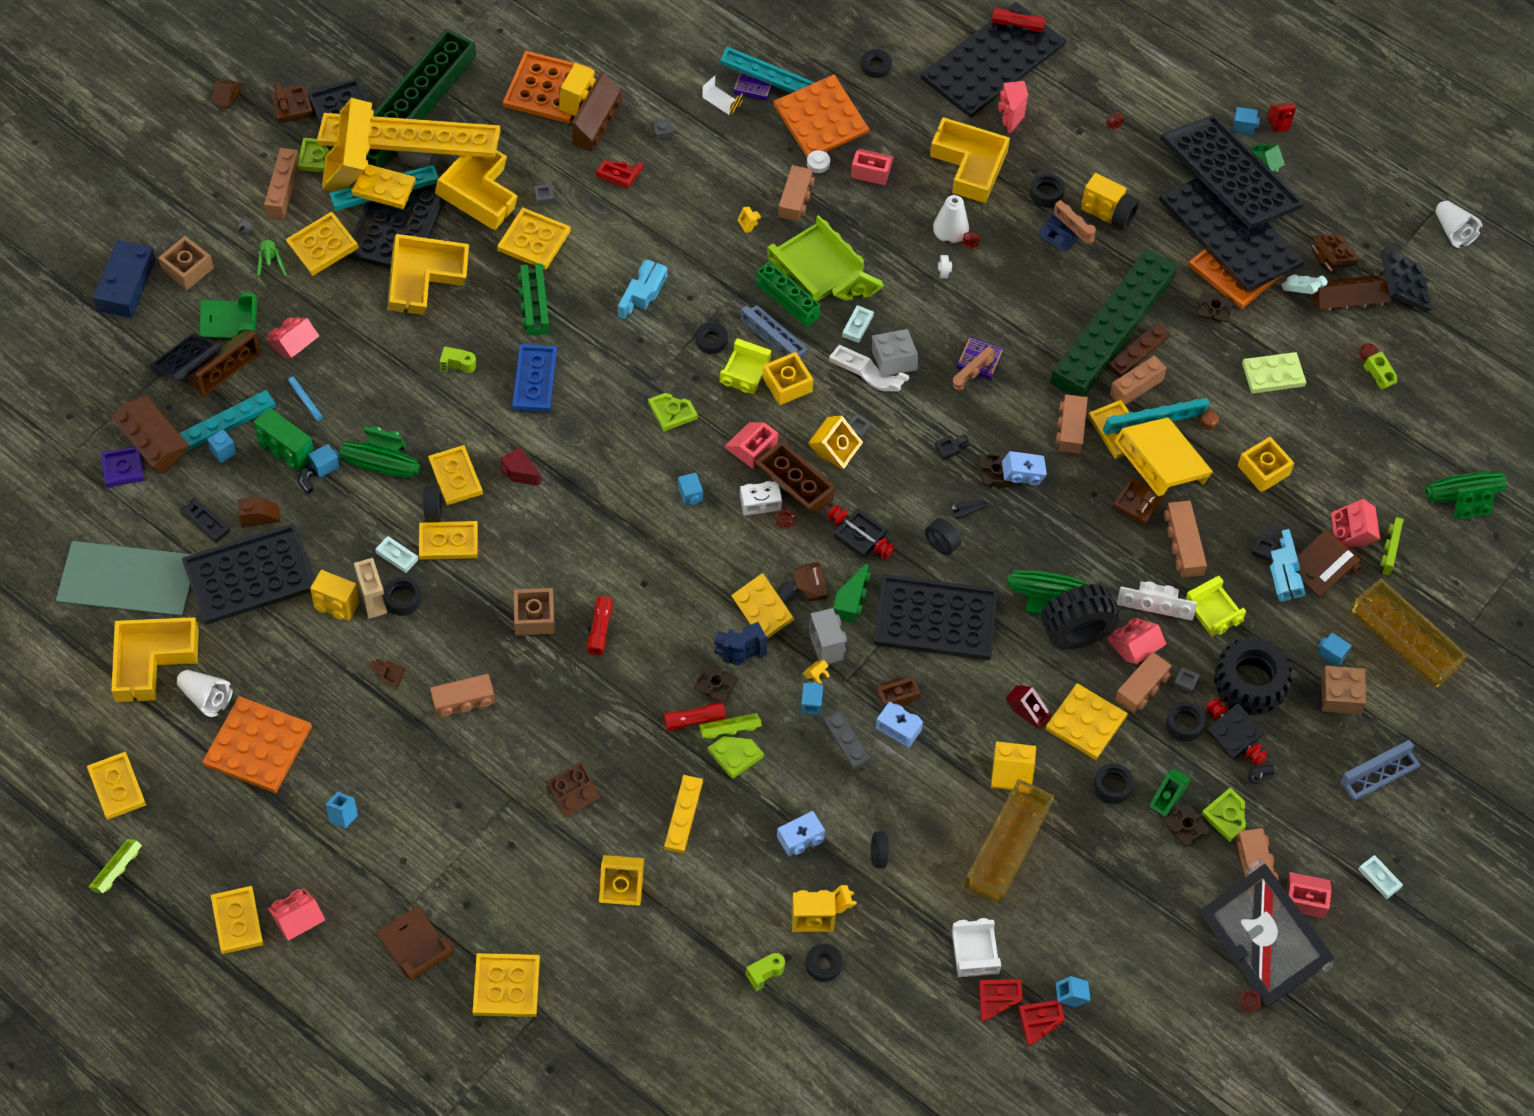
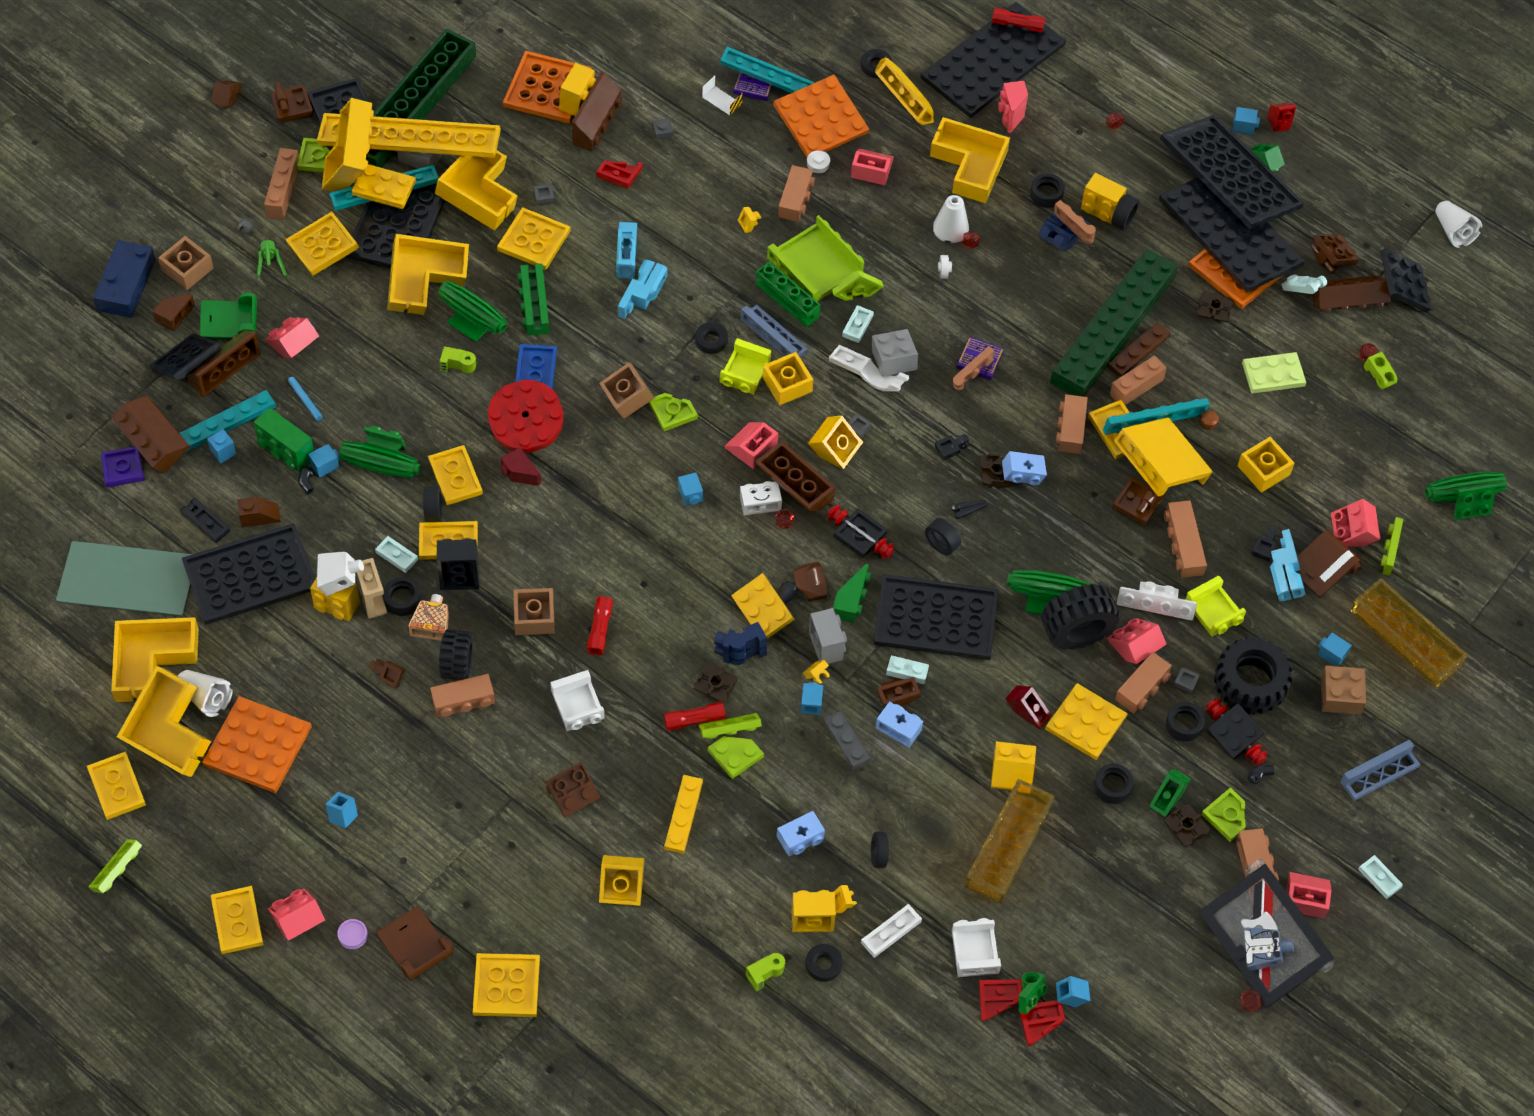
none -> yellow piece [117,666,211,777]
none -> reddish brown slope [153,293,195,331]
none -> white torso [317,552,364,596]
none -> lavender piece [338,919,368,949]
none -> torso [409,594,449,641]
none -> black brick [437,538,480,590]
none -> green plate [438,280,507,343]
none -> black tyre [439,629,473,680]
none -> red piece [488,380,564,453]
none -> white panel [550,670,605,731]
none -> medium nougat brick [599,362,655,419]
none -> medium azure plate [616,222,637,279]
none -> white plate [861,904,922,958]
none -> yellow brick [875,57,934,125]
none -> light aqua plate [886,655,929,684]
none -> green plate [1018,972,1047,1015]
none -> torso [1244,927,1294,971]

